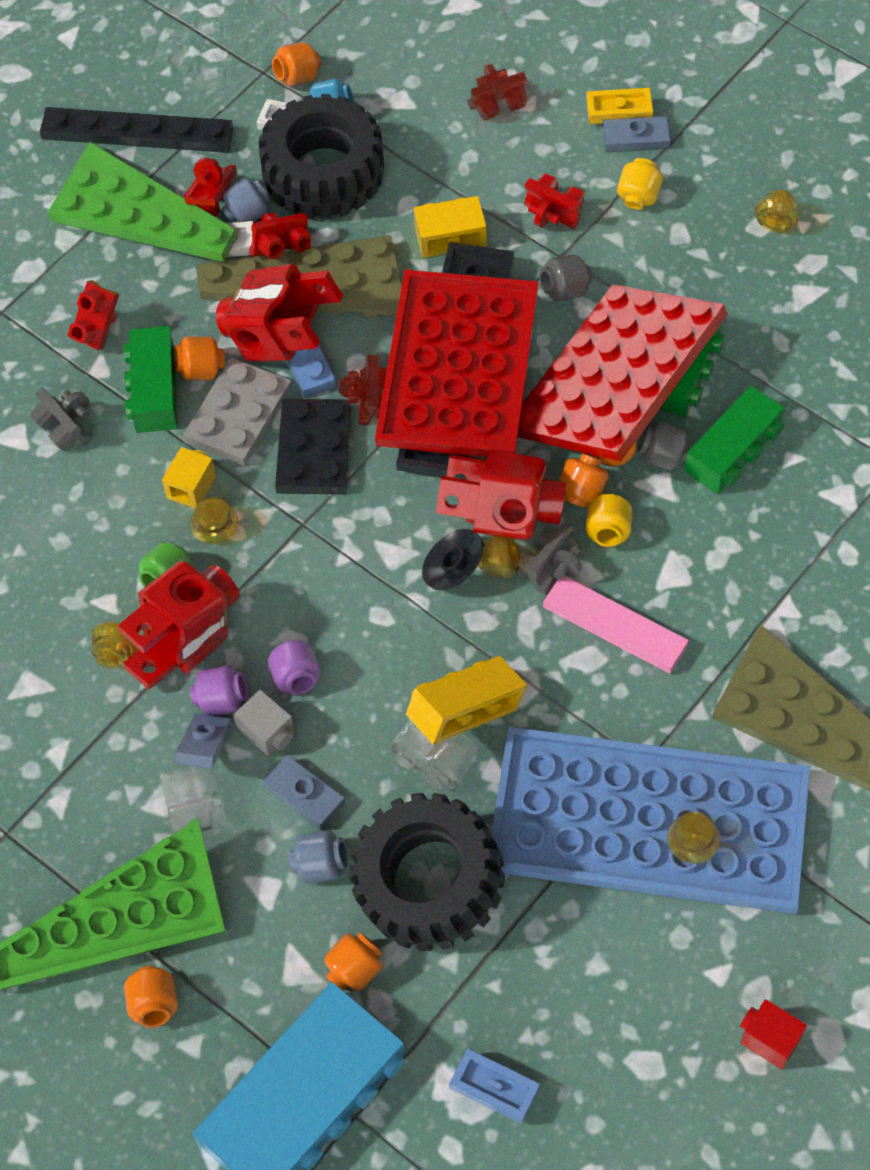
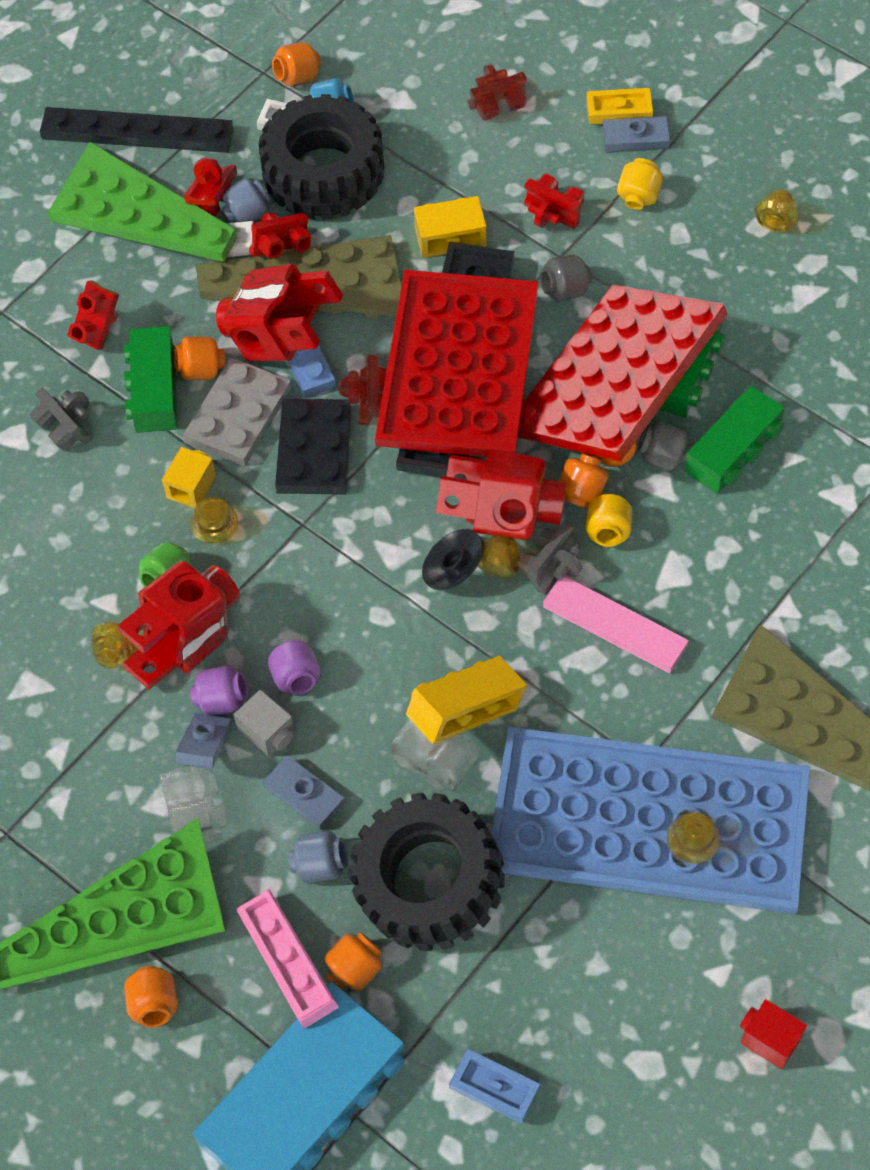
none -> bright pink tile [236,889,339,1029]

